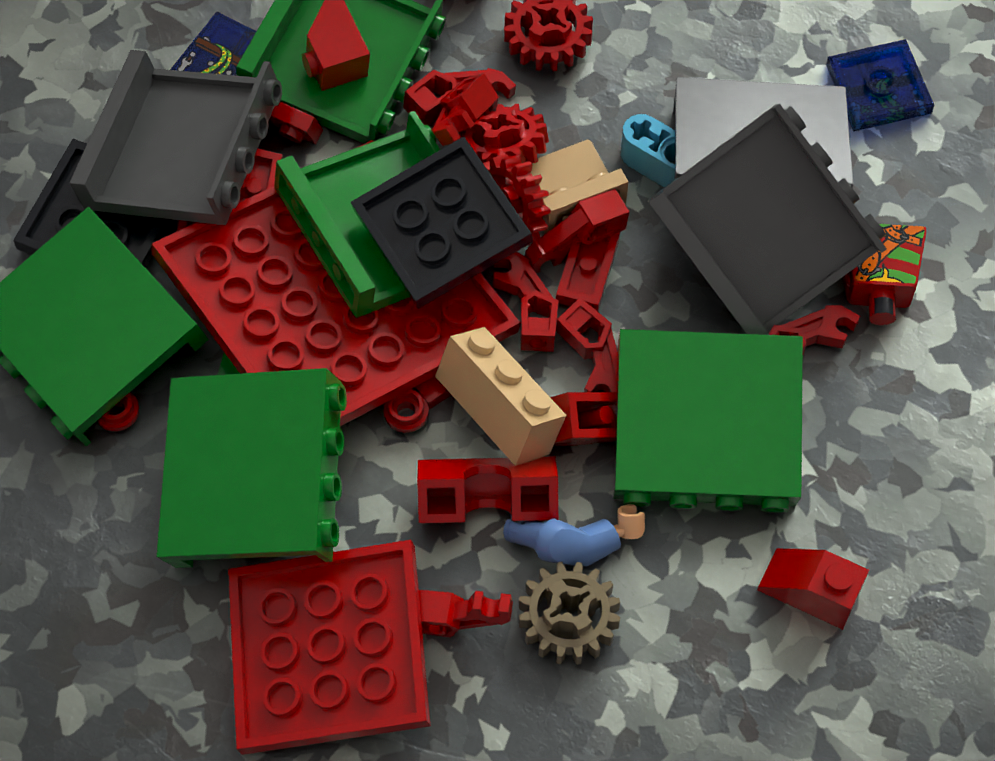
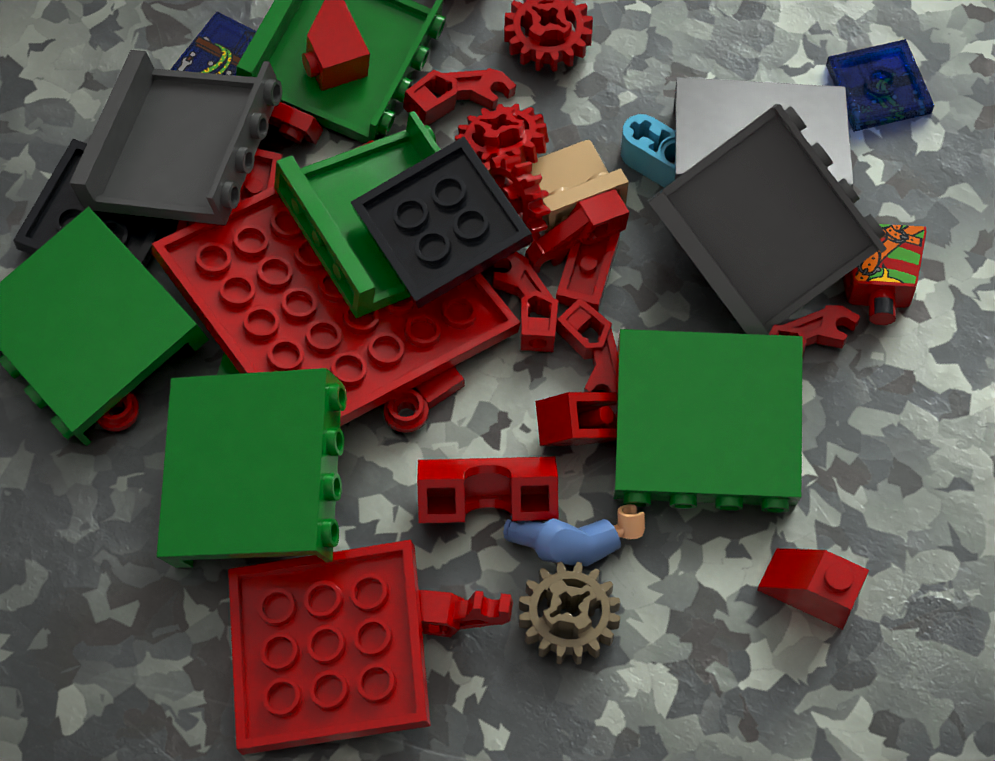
red piece [431,73,499,146] -> none
tan brick [435,327,567,466] -> none

